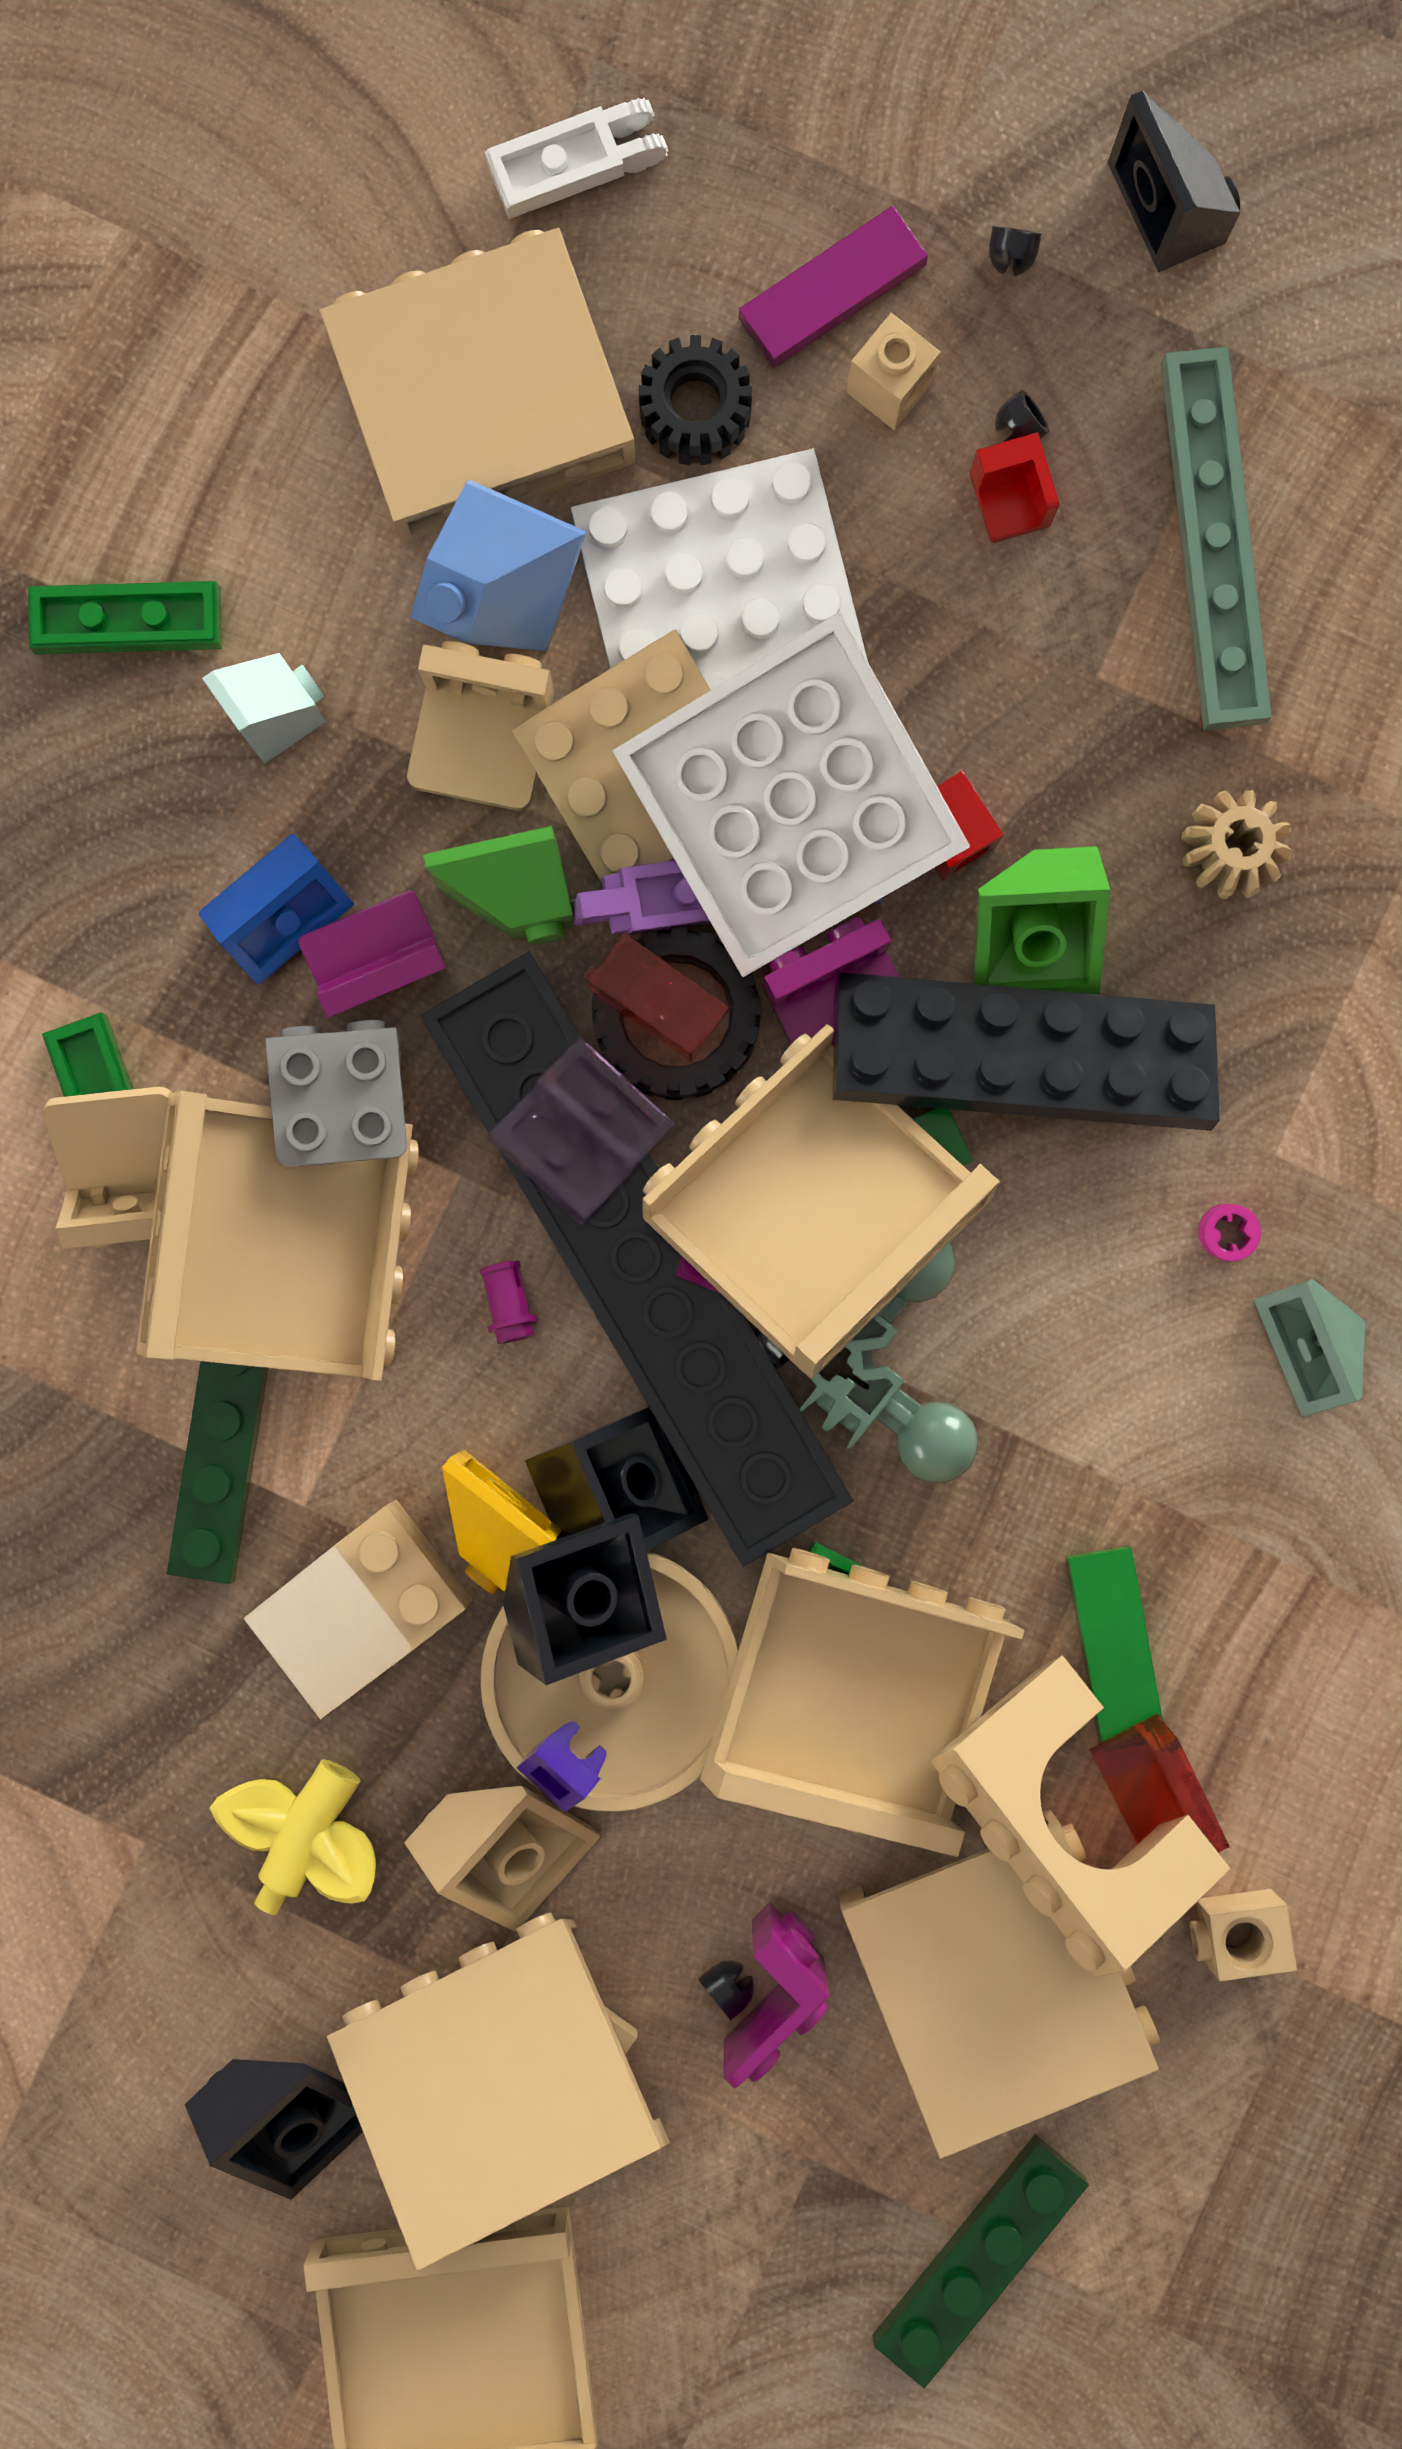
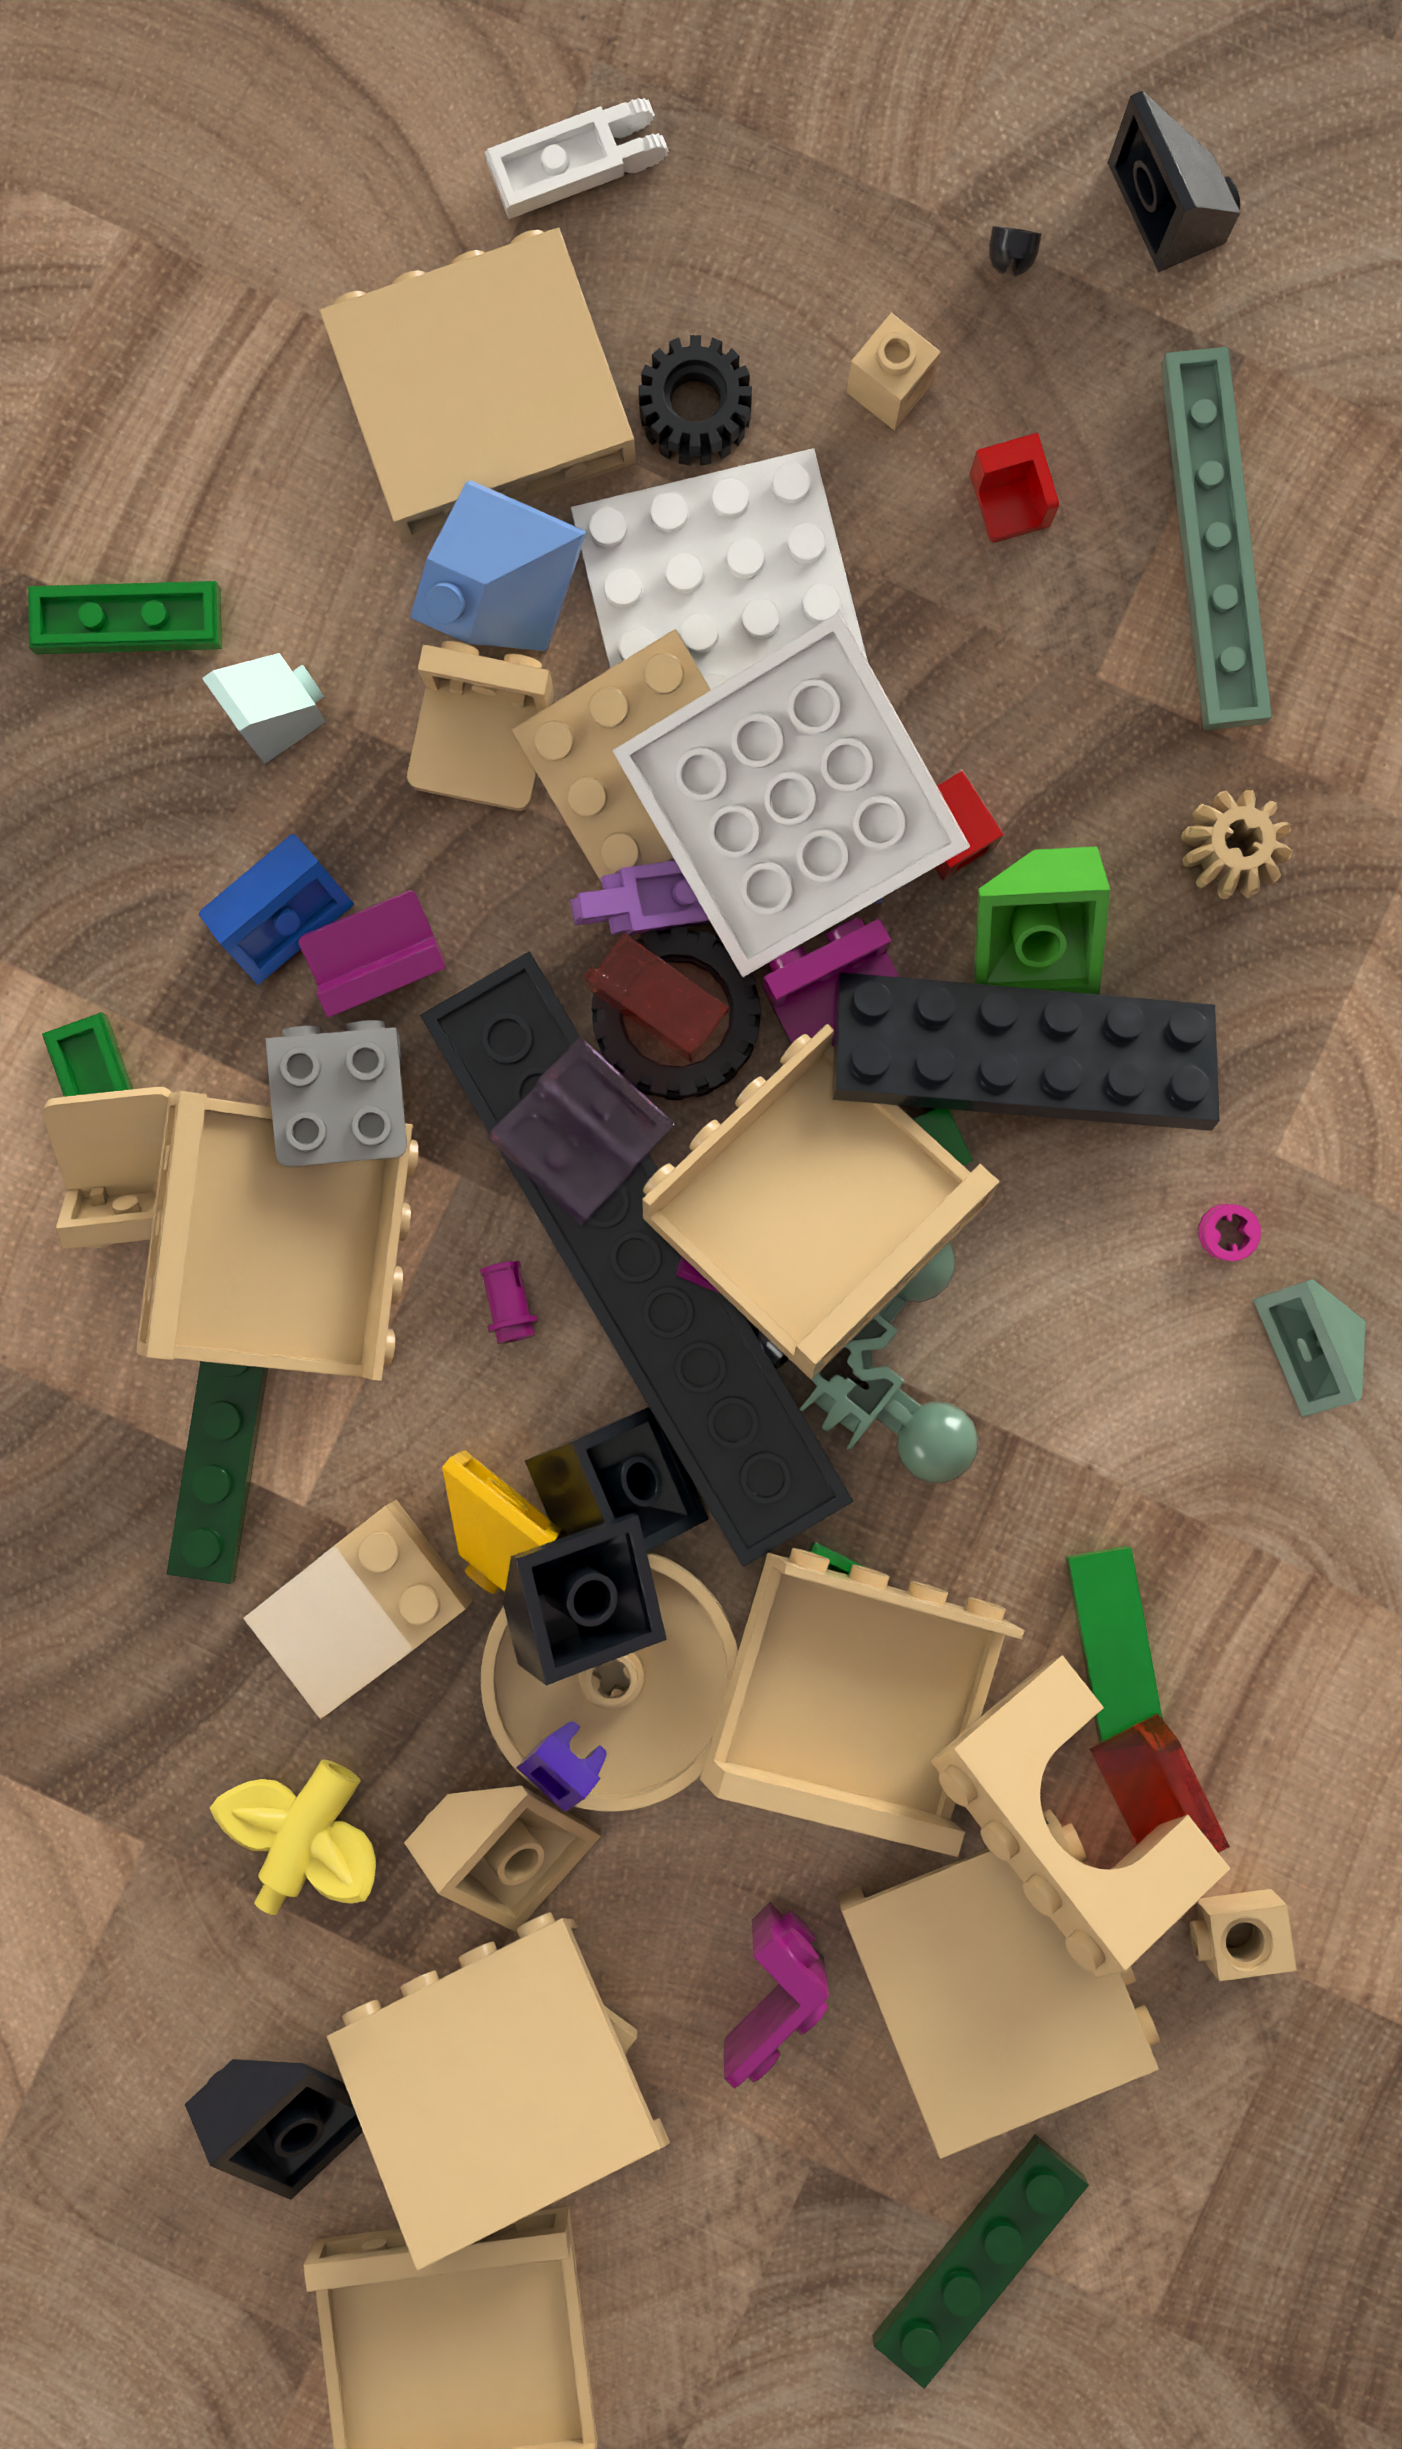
bright green slope [423,826,574,945] -> none
black hinge [698,1960,754,2021] -> none
magenta tile [738,205,928,368] -> none
black hinge [995,390,1050,442] -> none

